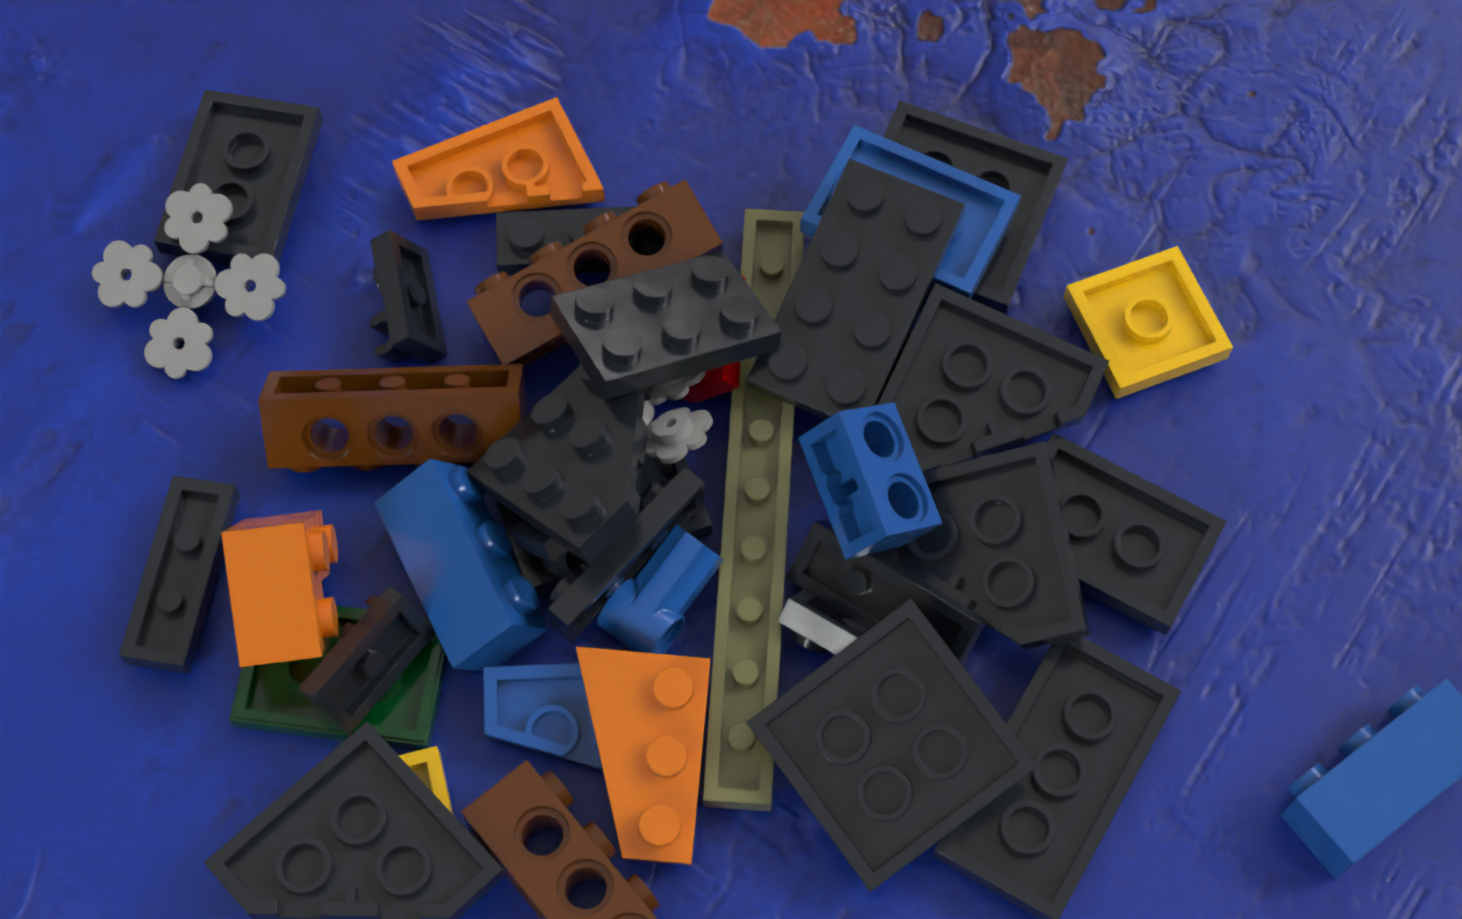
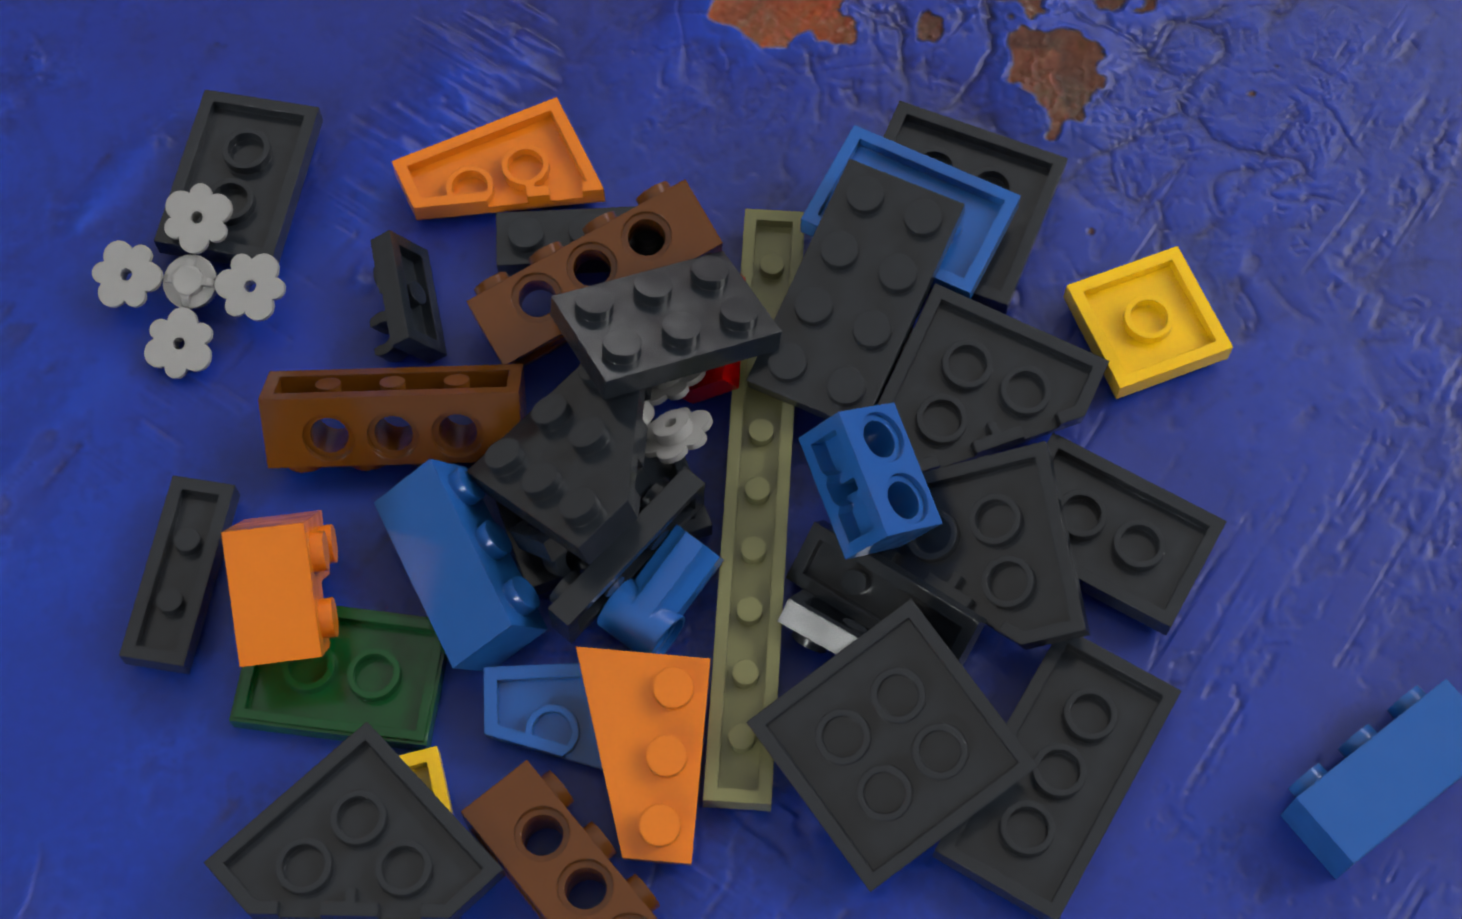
black plate [298,587,436,735] -> none

